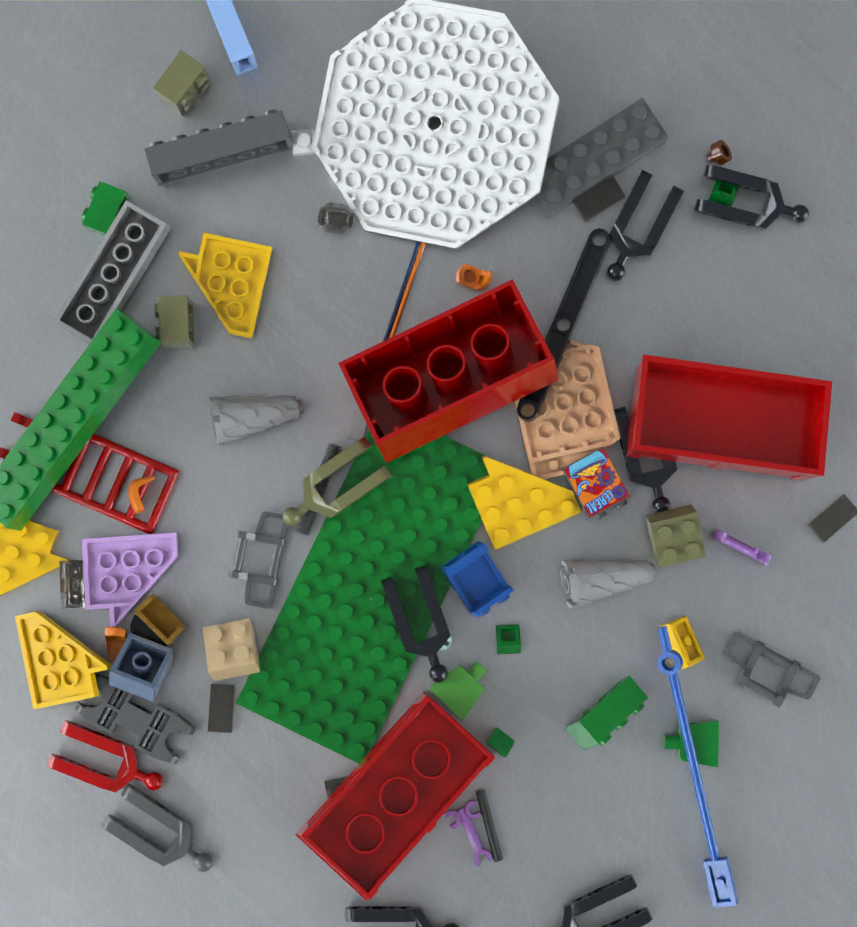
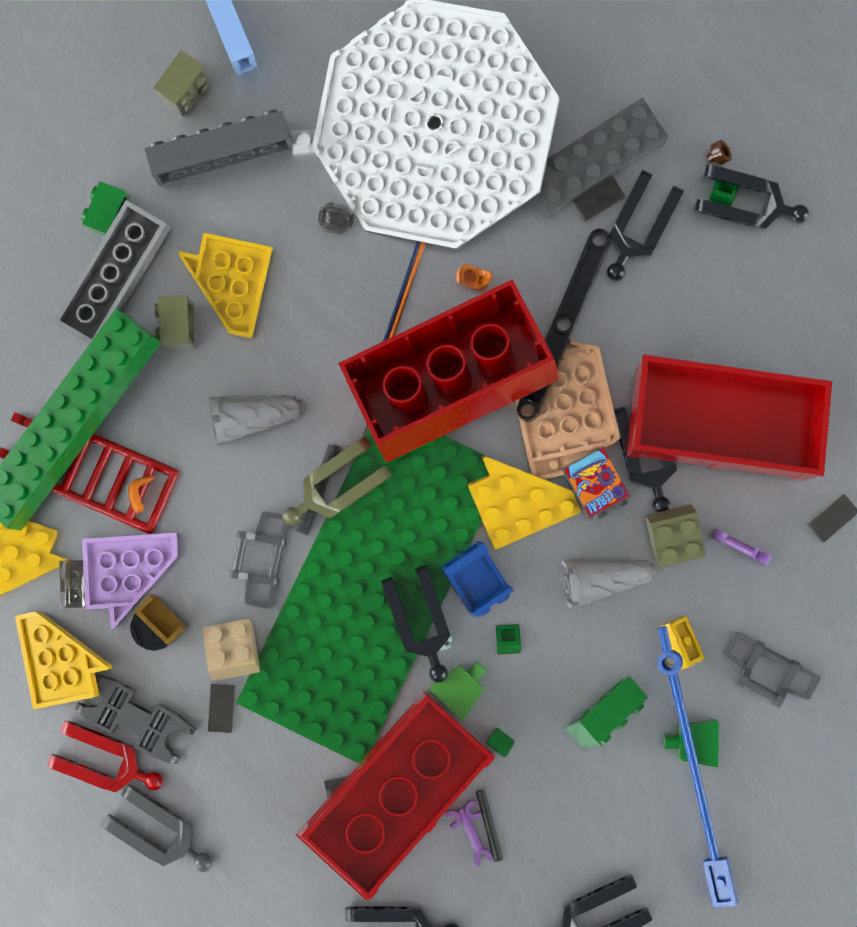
orange hair [104,626,128,663] -> none
sand blue brick [109,633,174,702] -> none

